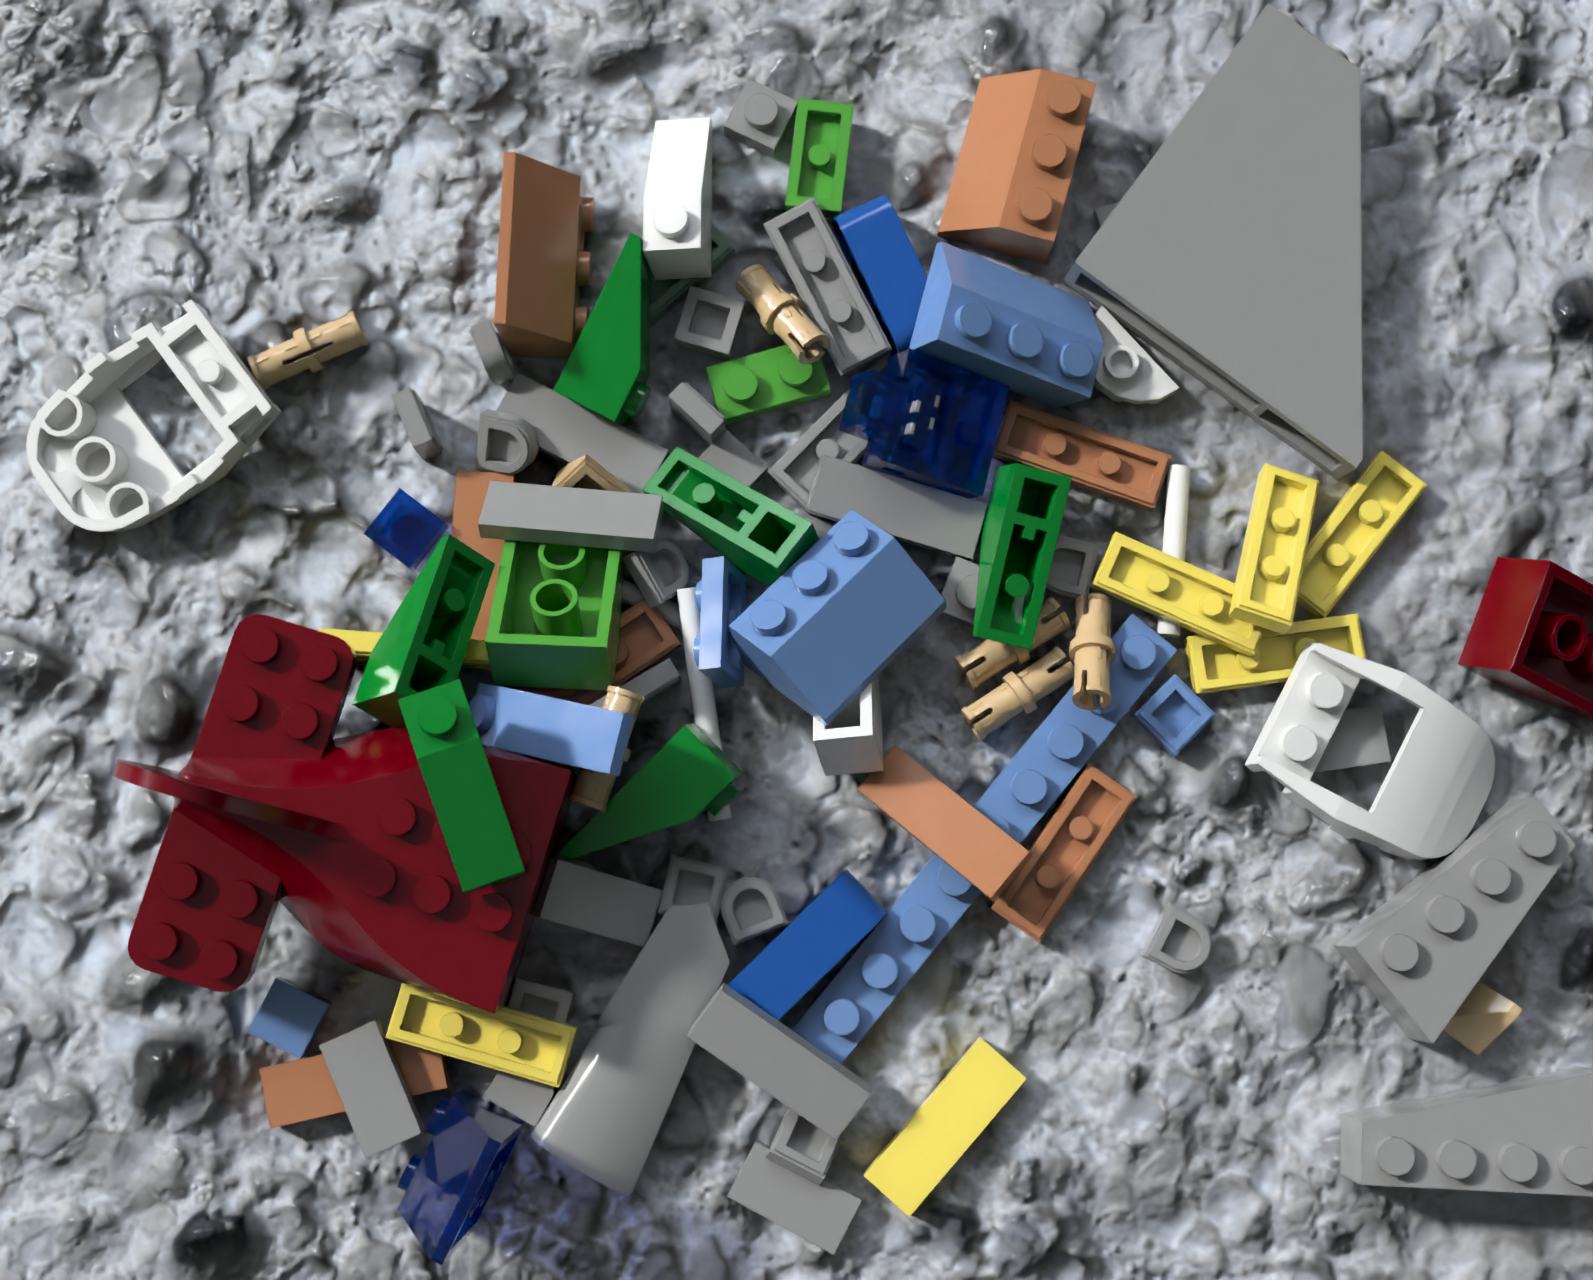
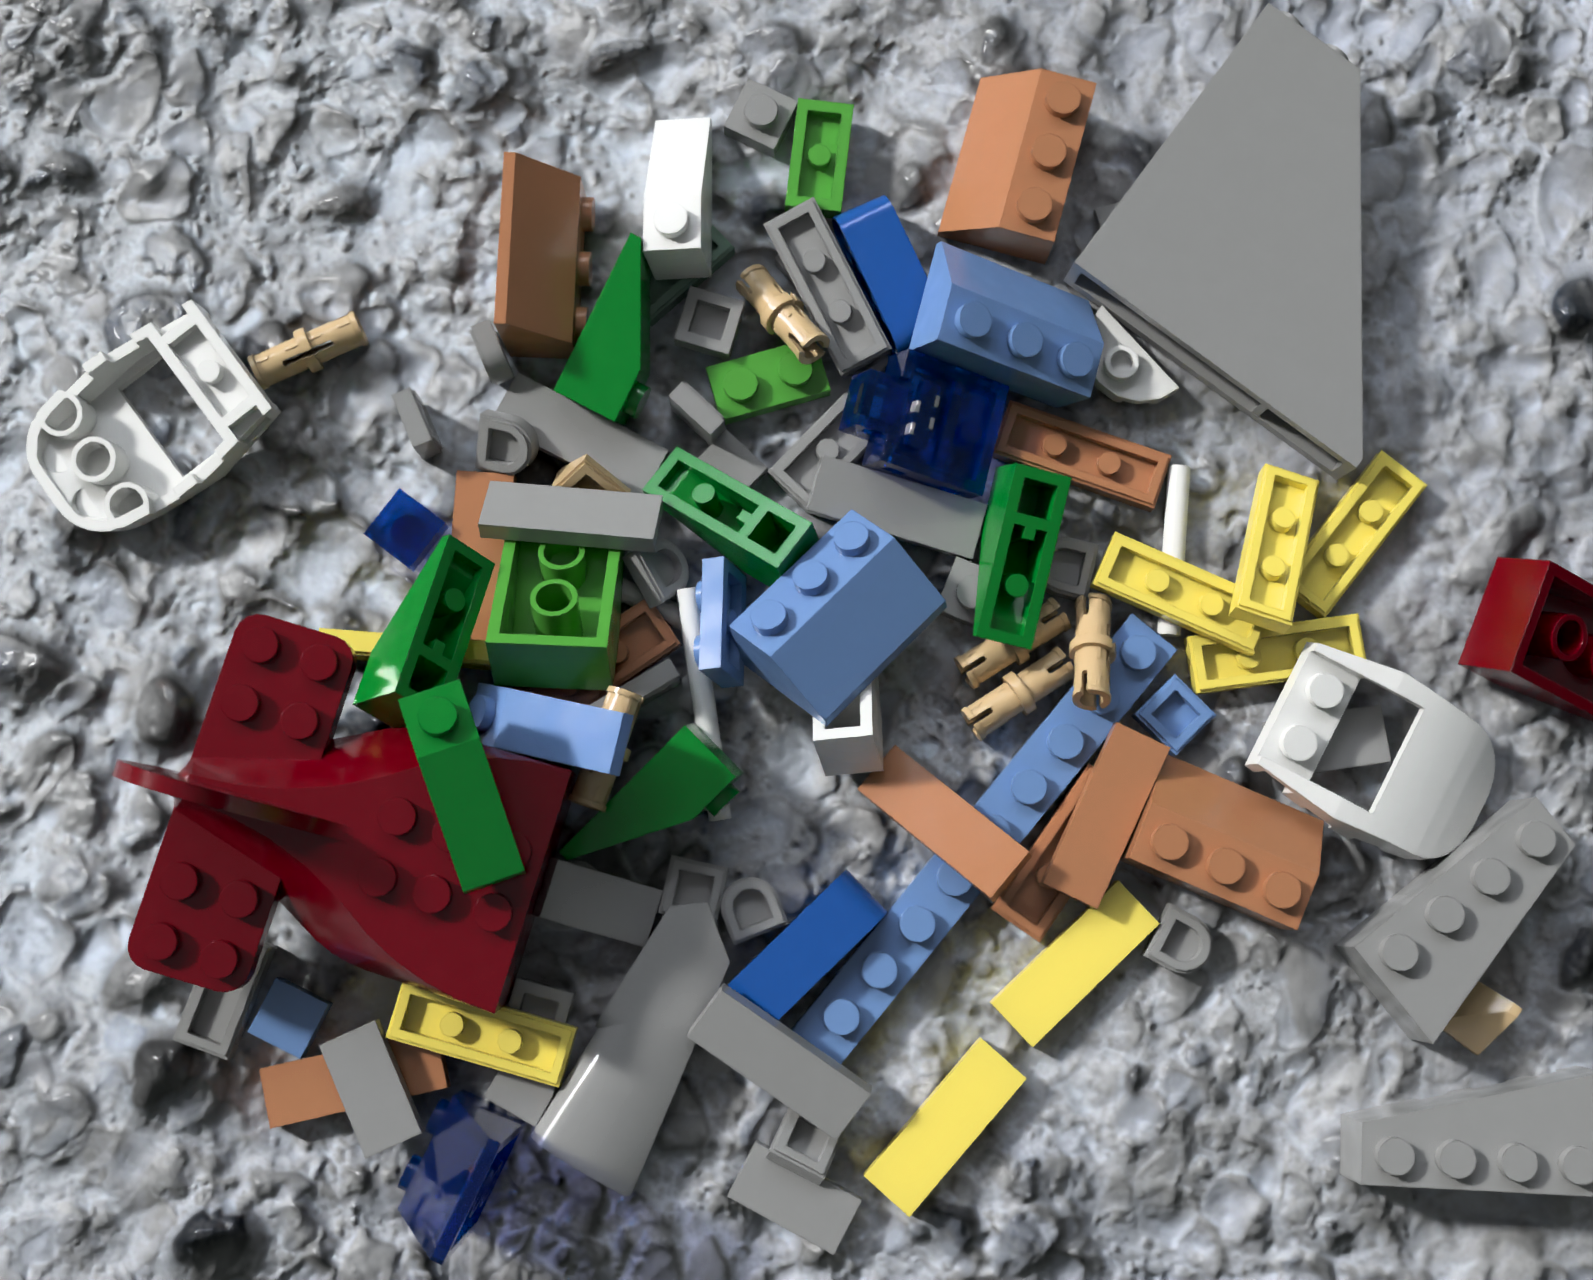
none -> light grey tile [172,941,277,1060]
none -> light yellow tile [989,880,1160,1047]
none -> nougat tile [1040,722,1171,909]
none -> nougat slope [1119,754,1324,930]

